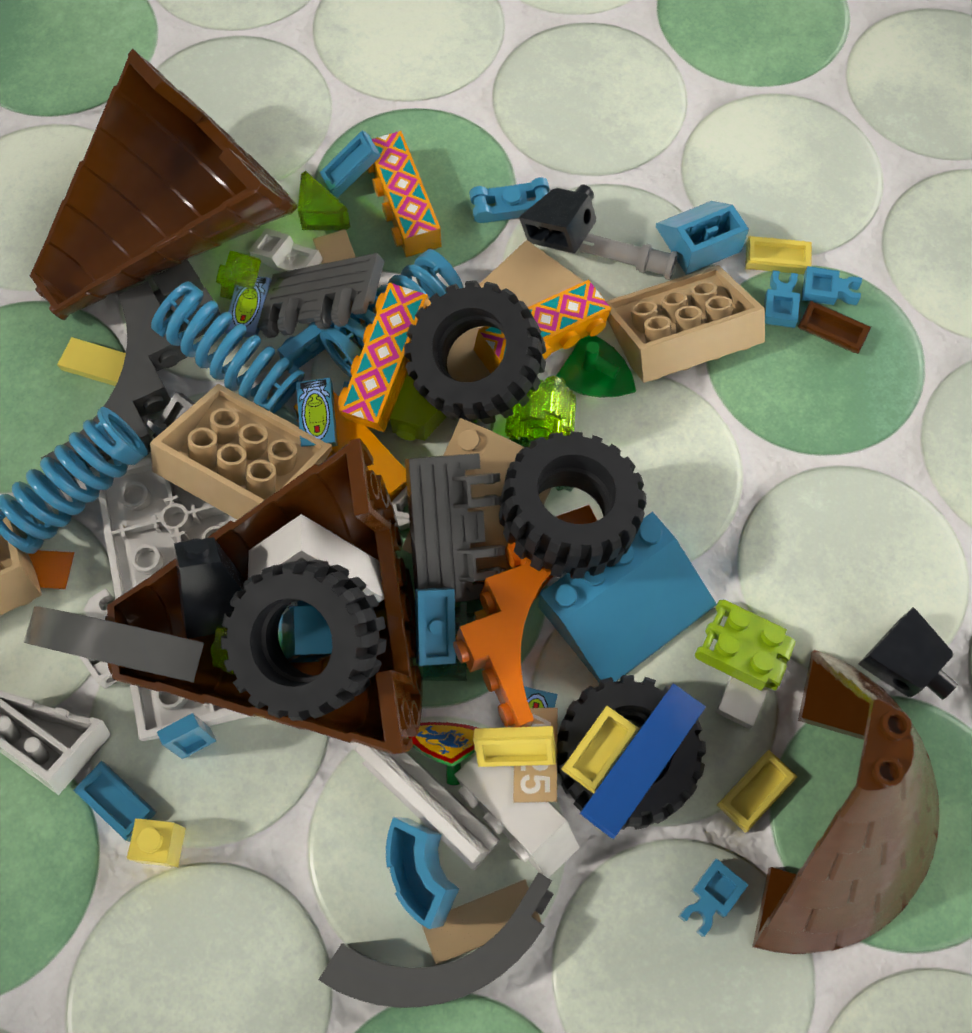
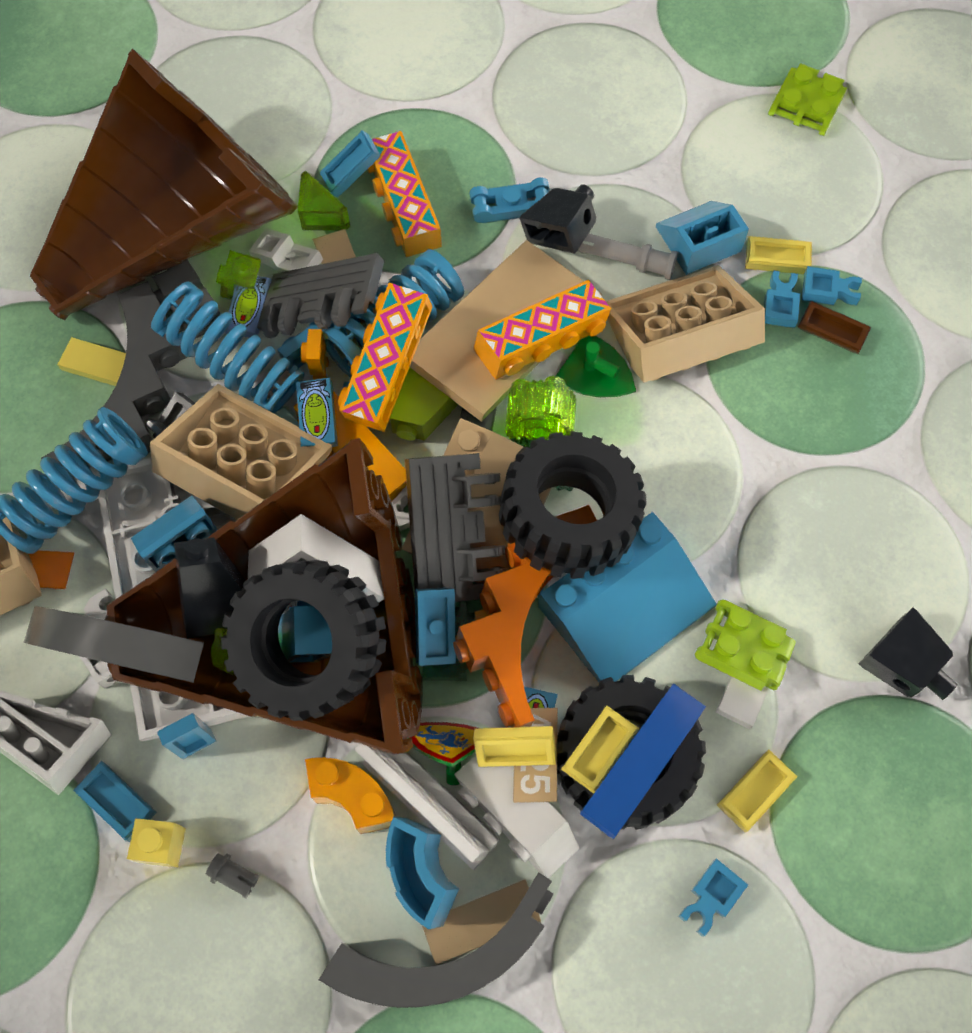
black tyre [404,281,546,424] -> none
reddish brown cone [752,650,939,954] -> none
none -> dark azure slope [131,495,218,572]
none -> dark grey pin [206,853,260,898]
none -> light orange plate [301,329,329,380]
none -> light orange brick [305,757,396,834]
none -> lime plate [768,63,847,136]

